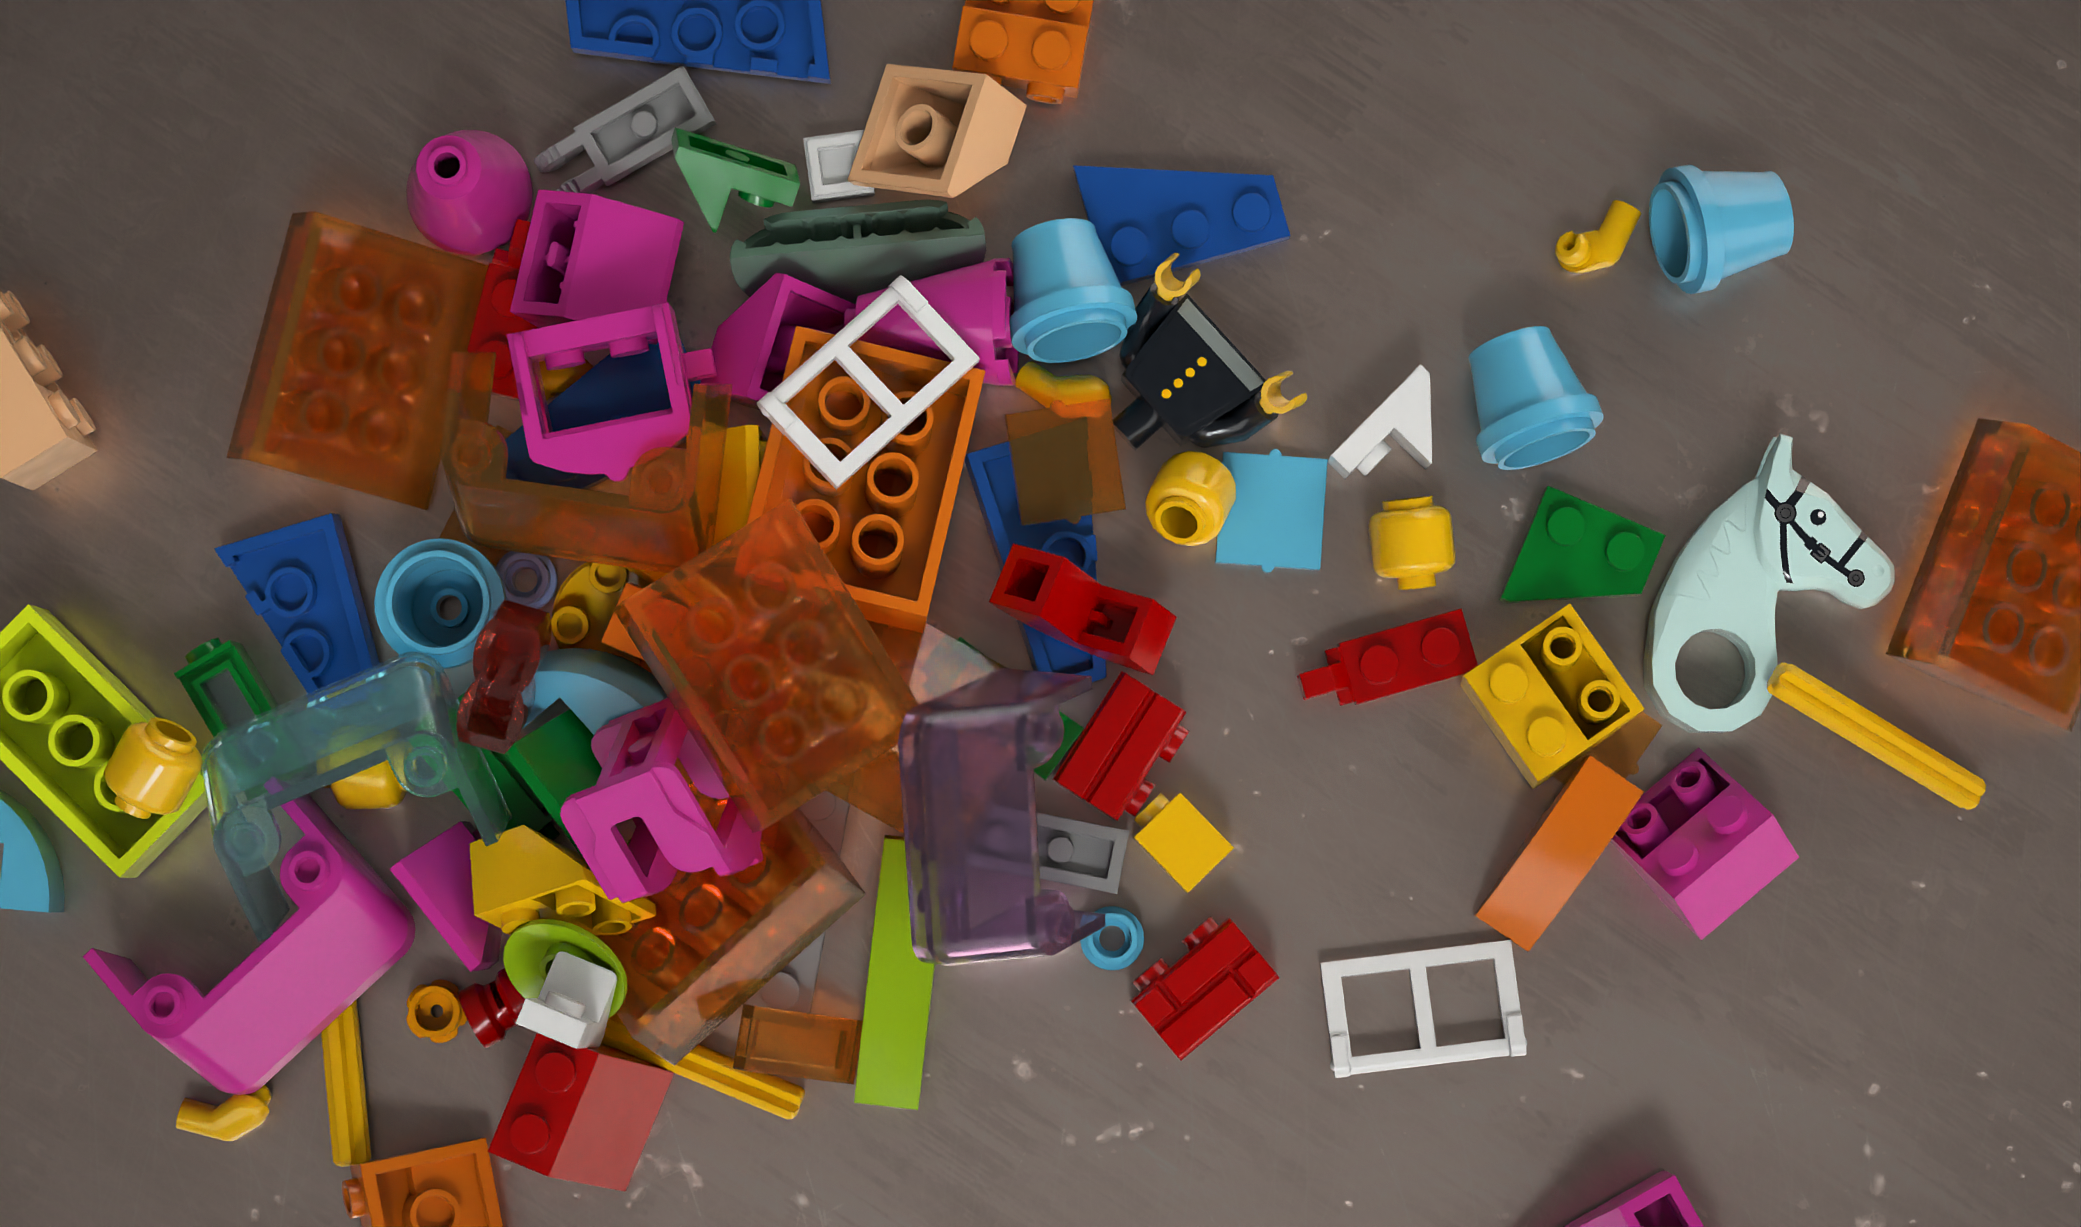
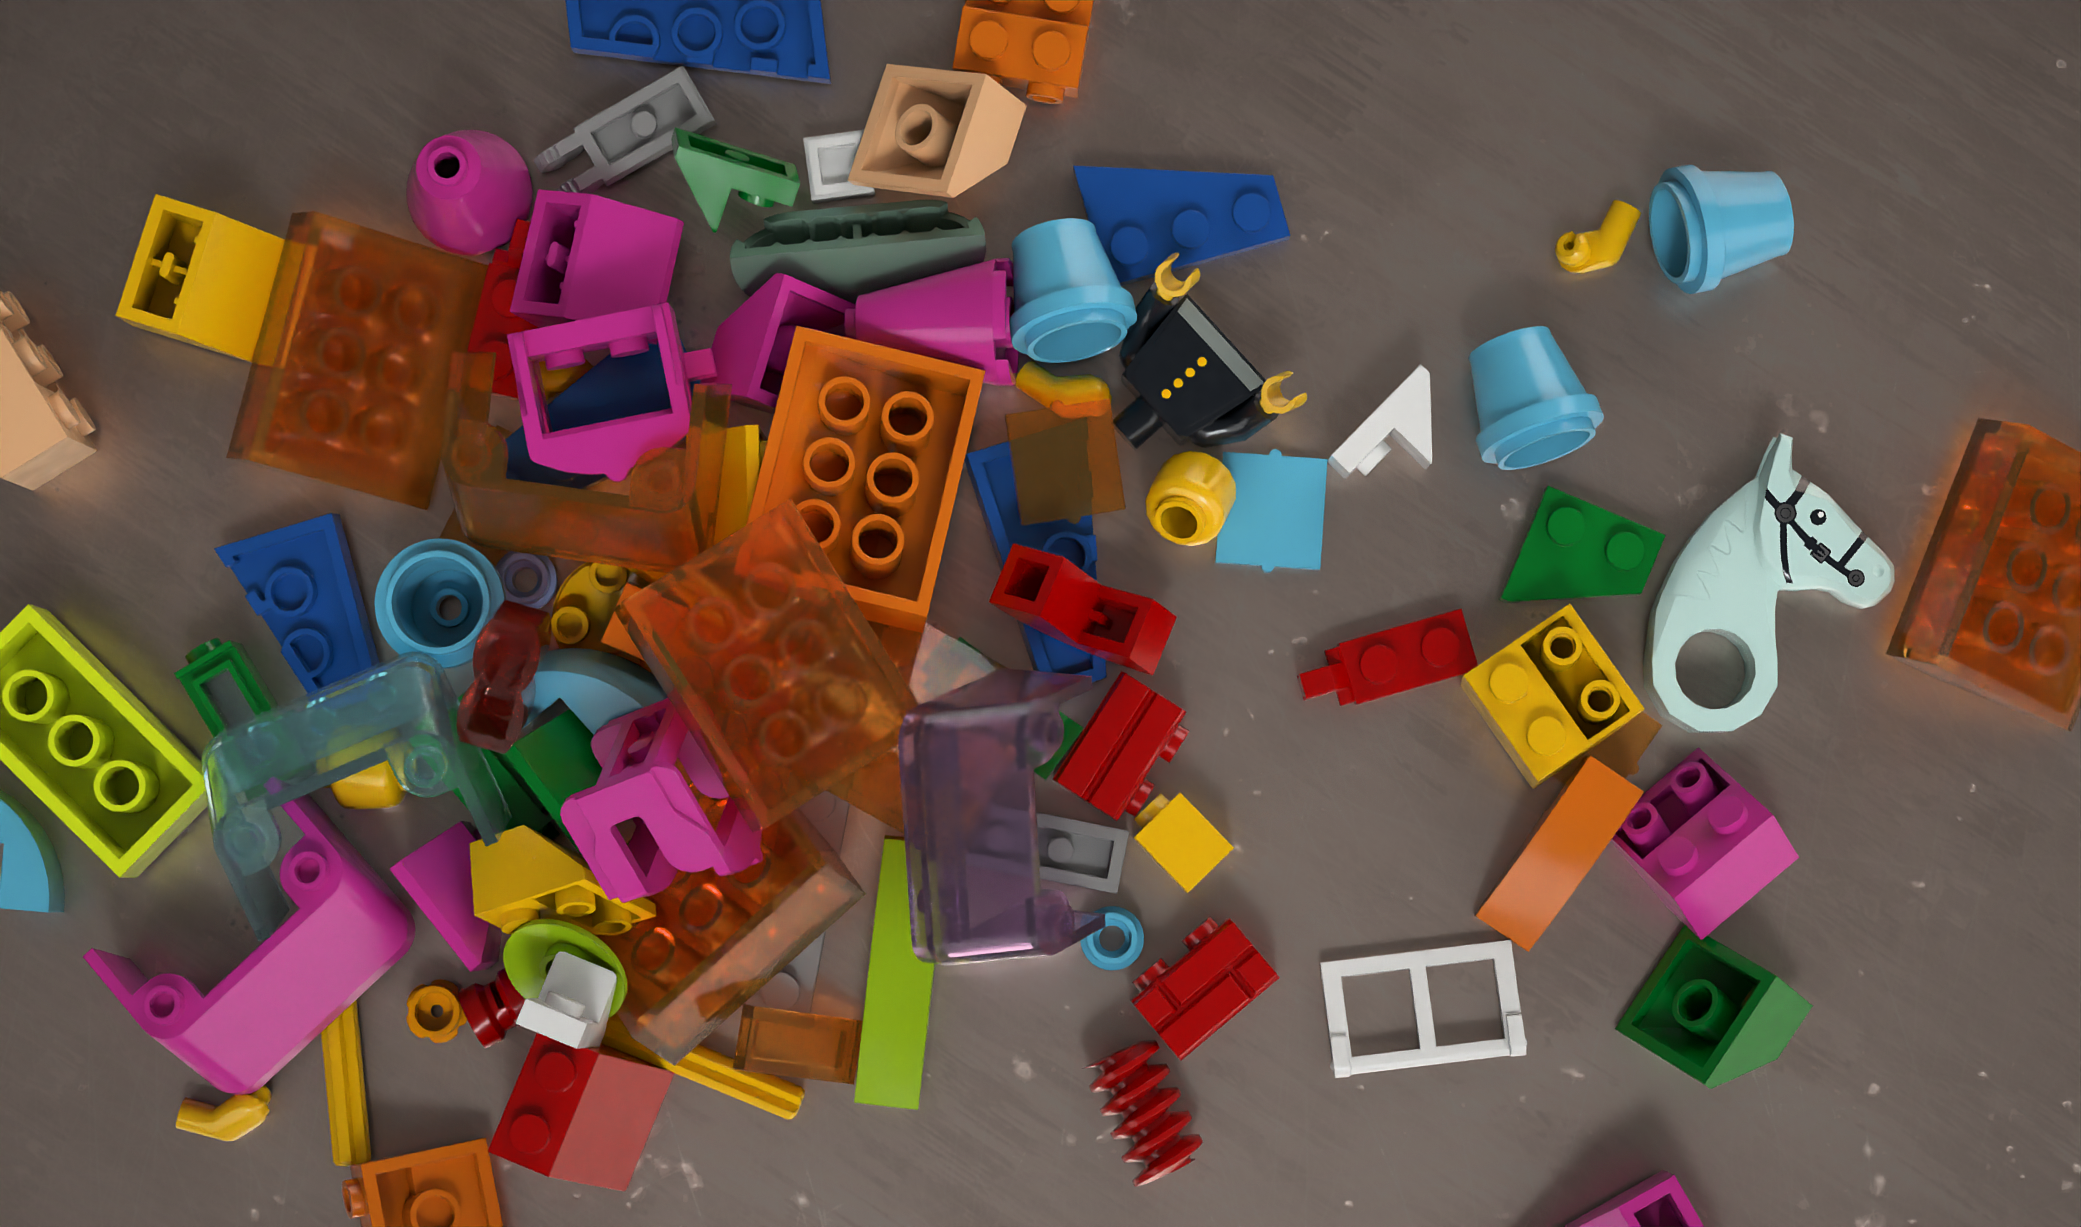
yellow head [104,717,203,819] -> none
white window [757,275,980,490] -> none
yellow head [1368,496,1456,590] -> none
yellow axle [1767,662,1986,810] -> none
none -> yellow slope [115,194,292,363]
none -> red piece [1082,1040,1203,1187]
none -> green slope [1615,925,1813,1089]

